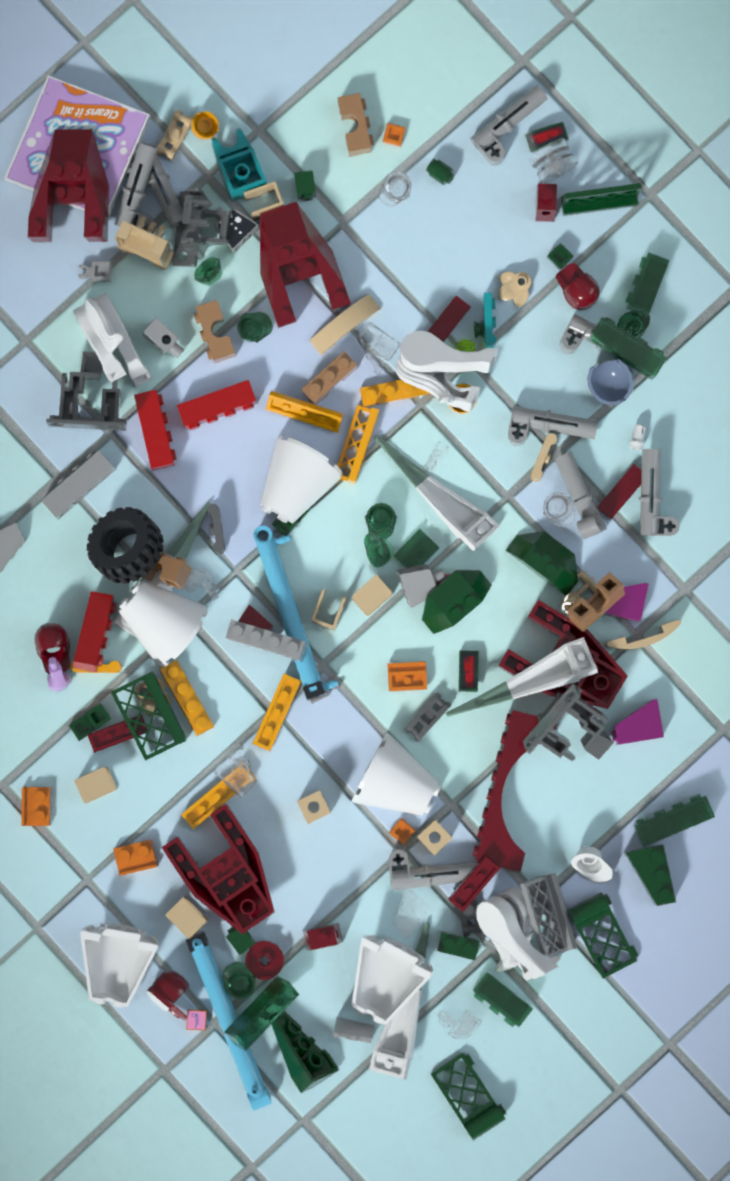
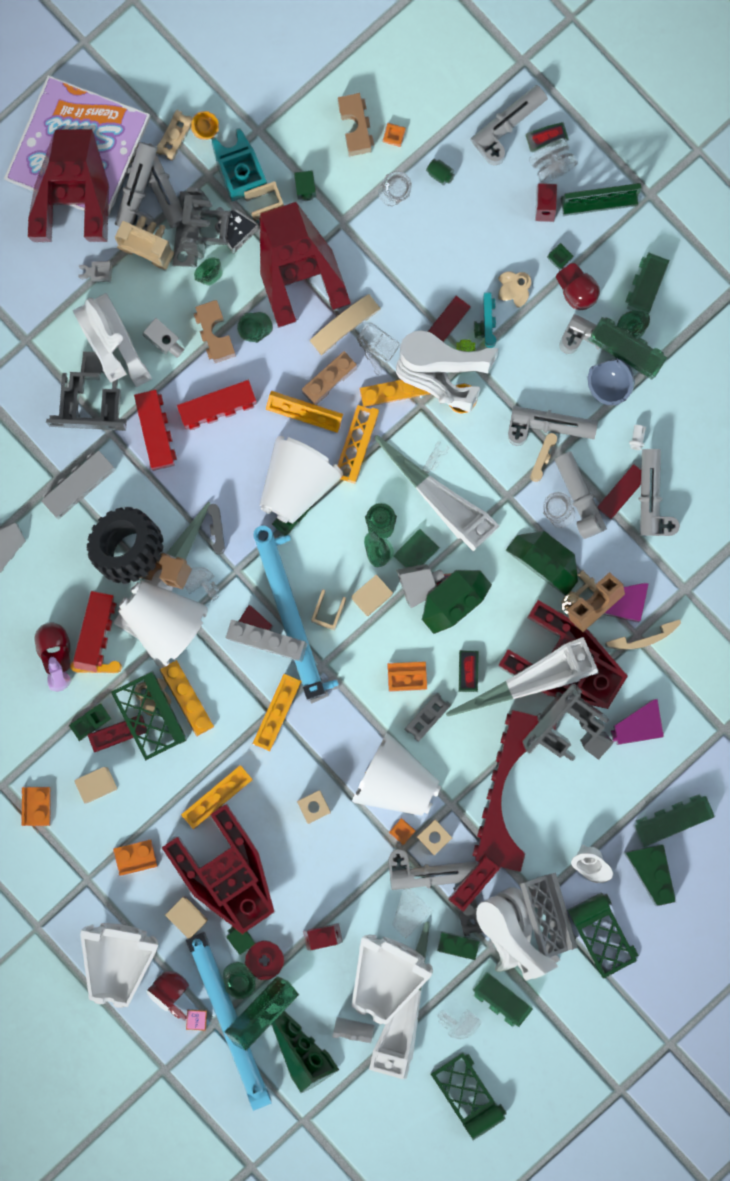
clear slope [213,743,257,798] -> none

